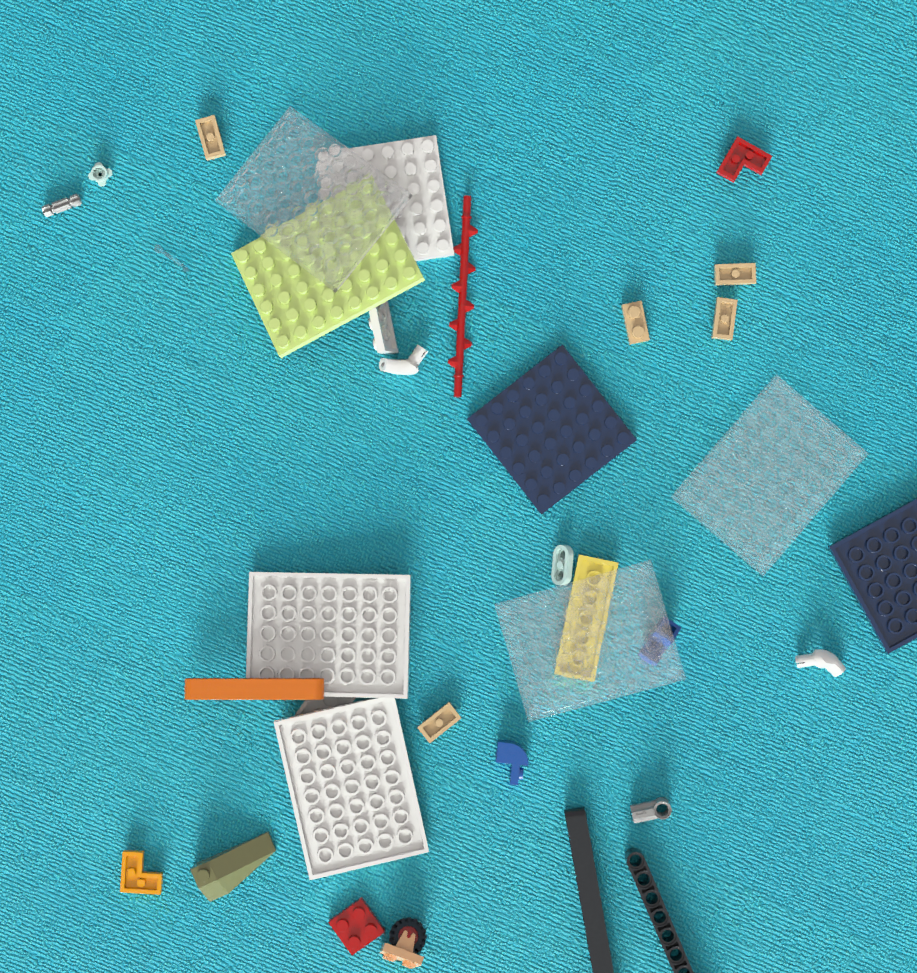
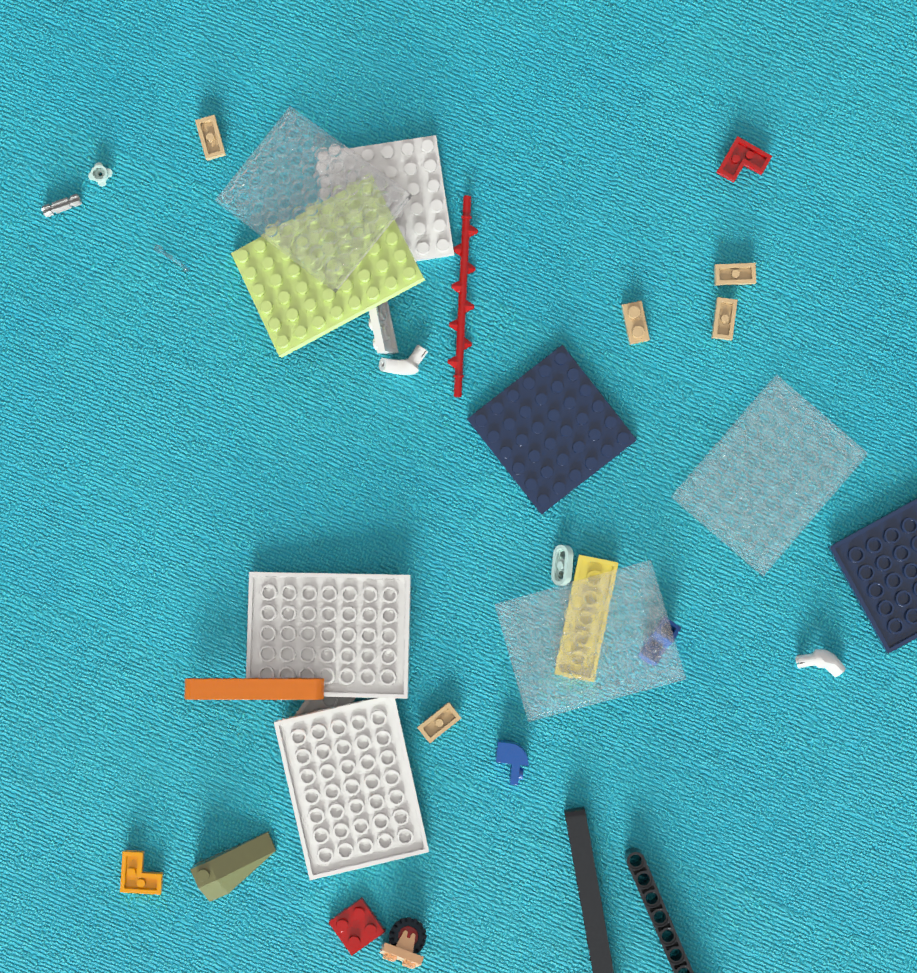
light grey piece [630,797,672,823] -> none

